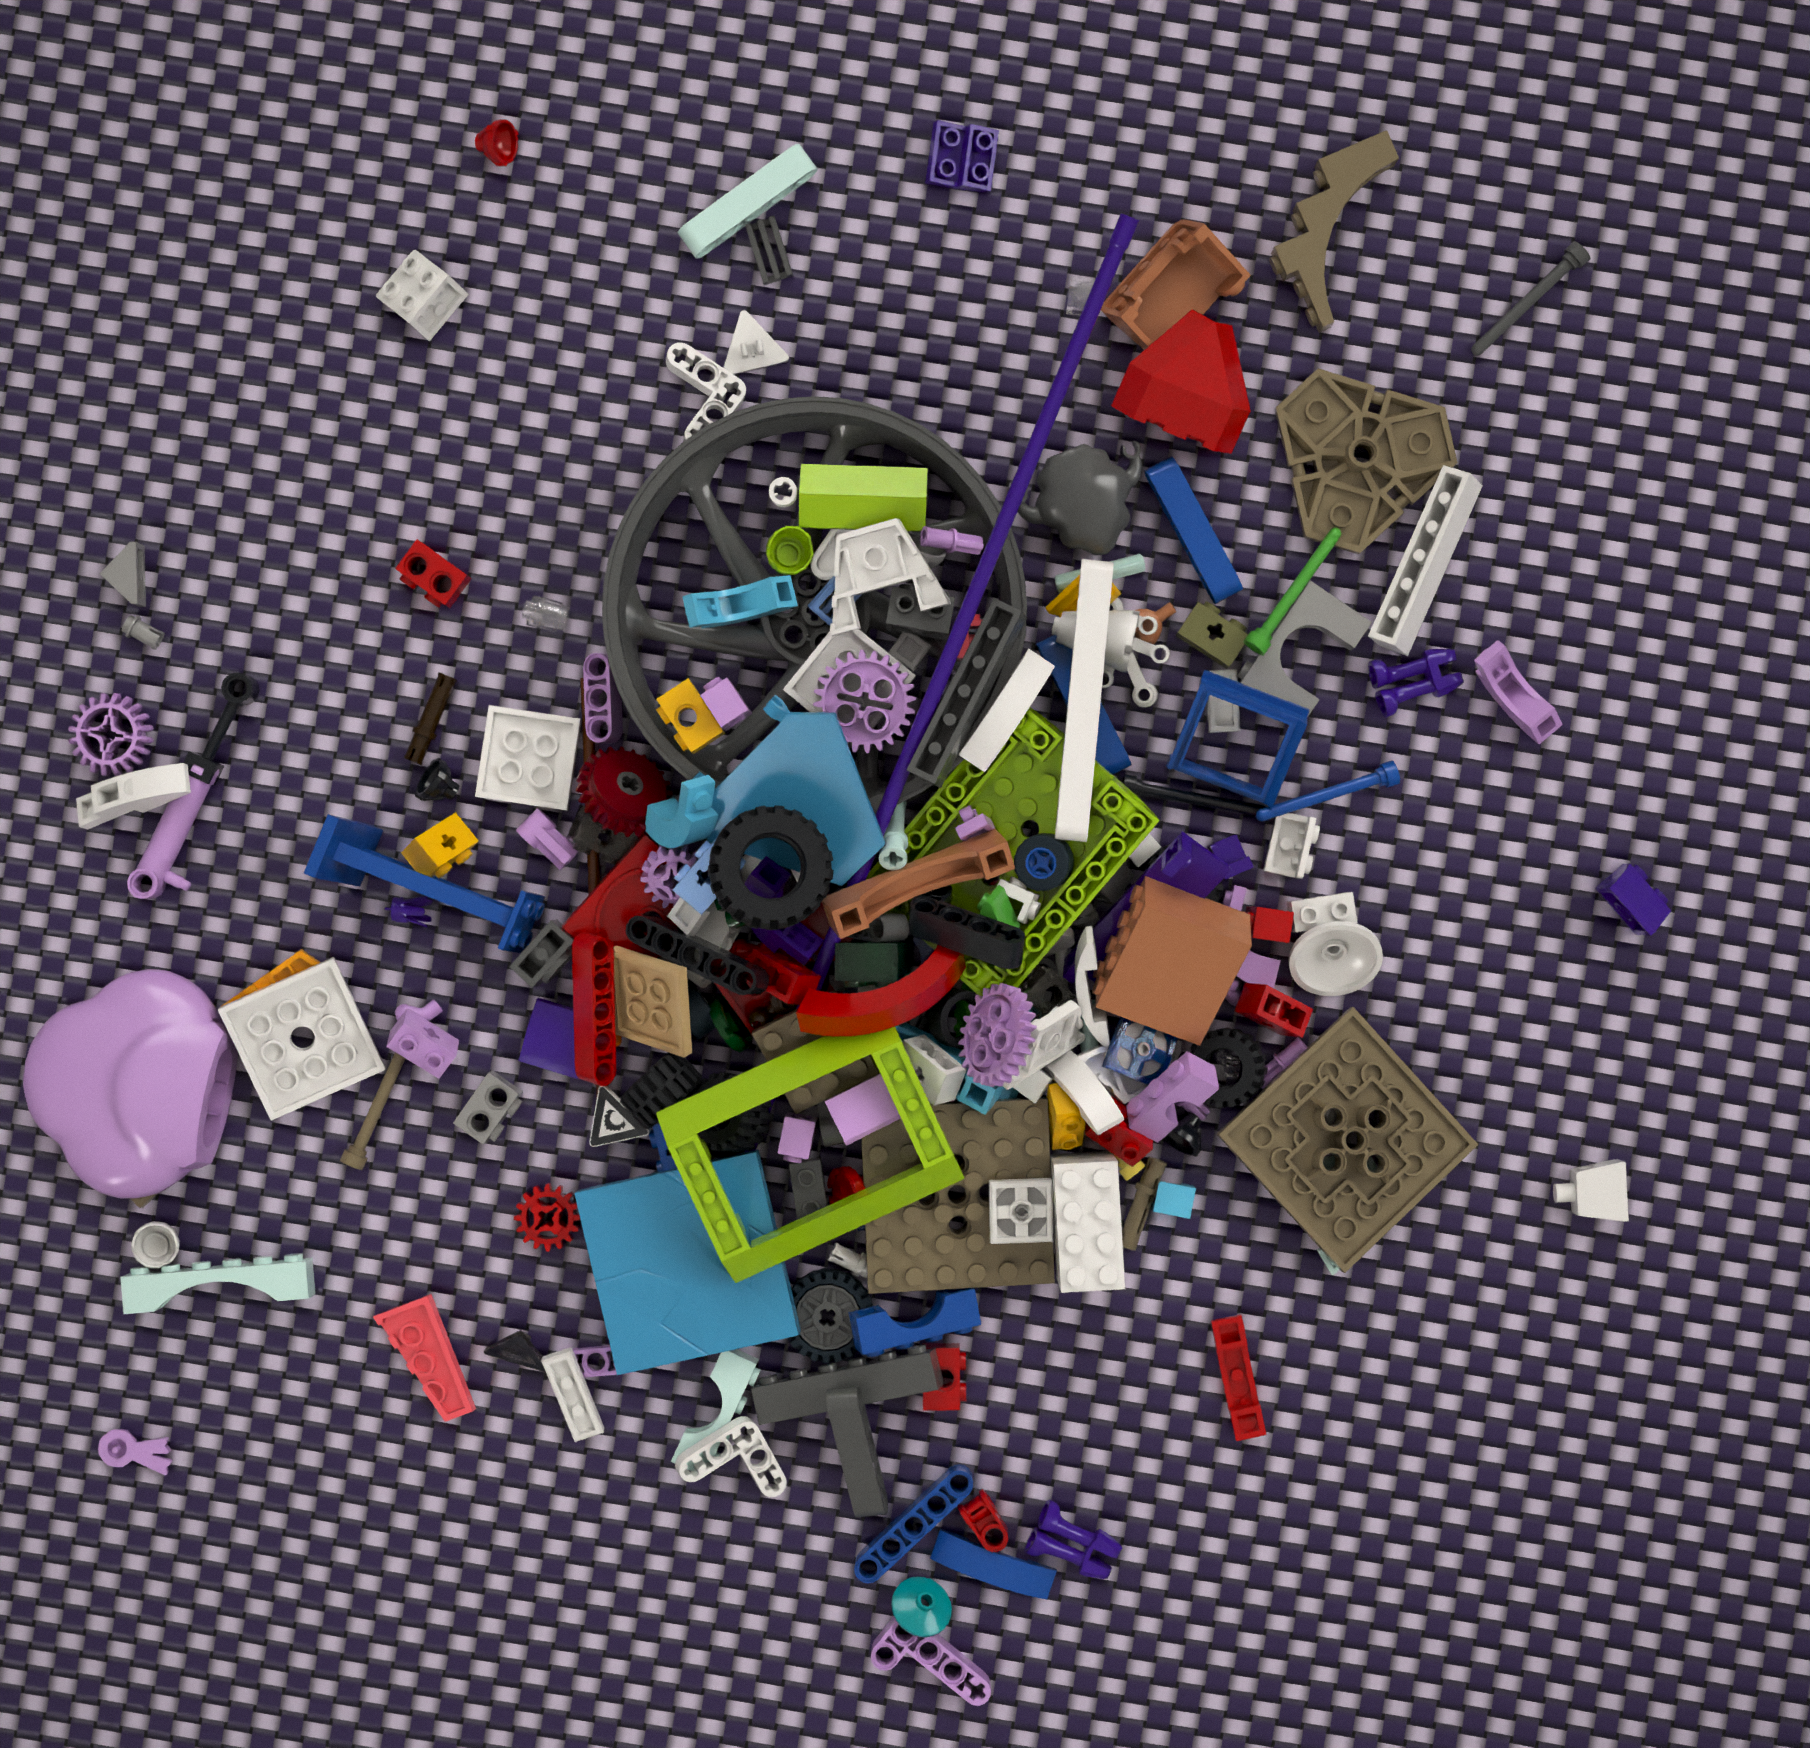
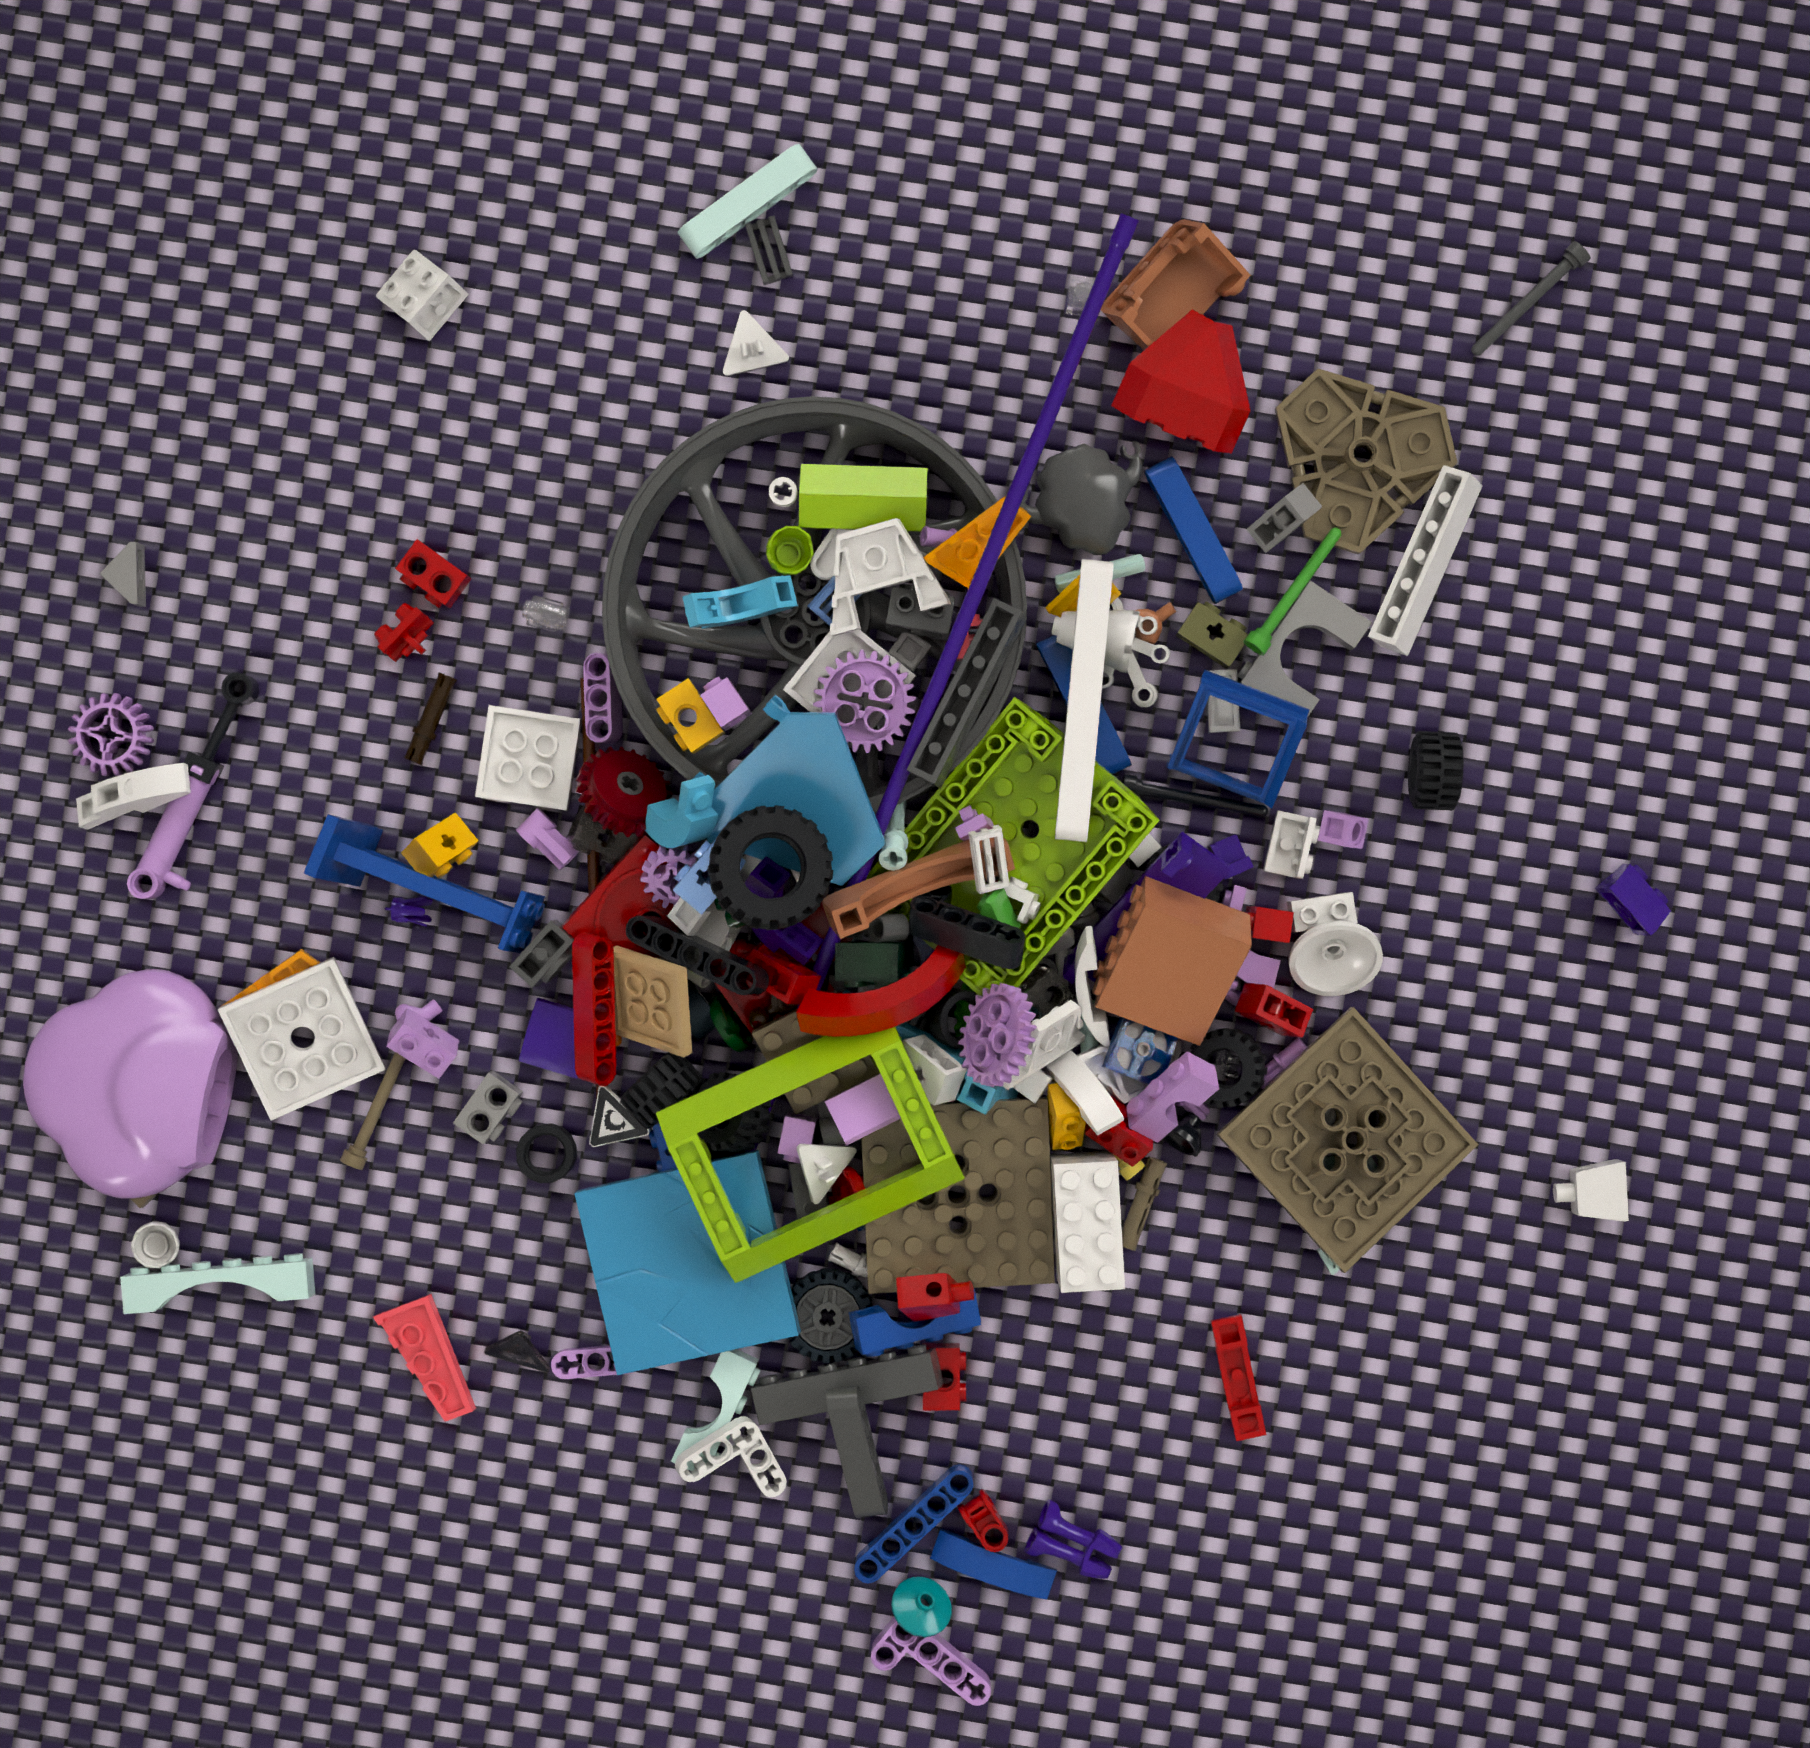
lavender piece [98,1429,173,1475] -> none
light grey pin [122,615,165,650] -> none
black piece [415,758,460,801] -> none
red piece [475,119,518,167] -> none
red gear [514,1183,581,1252] -> none
white tile [541,1347,605,1442] -> none
white beam [666,343,746,442] -> none
dark purple slope [925,120,999,192] -> none
white slope [958,649,1055,772] -> none
white piece [989,1178,1053,1244] -> none
black wheel [1014,833,1074,891] -> none
medium azure panel [1151,1181,1196,1219] -> none
blue piece [1256,760,1400,821] -> none
dark tan arch [1269,130,1399,333] -> none
dark purple piece [1368,649,1464,717] -> none
lavender arch [1474,640,1563,744] -> none
none -> red hips [374,603,434,662]
none -> black tyre [516,1123,577,1183]
none -> white piece [797,1144,857,1204]
none -> red torso [896,1273,974,1322]
none -> light orange wing [923,496,1031,588]
none -> white tile [968,825,1010,894]
none -> light grey brick [1246,483,1322,553]
none -> lavender brick [1318,810,1369,849]
none -> black tyre [1408,731,1464,811]

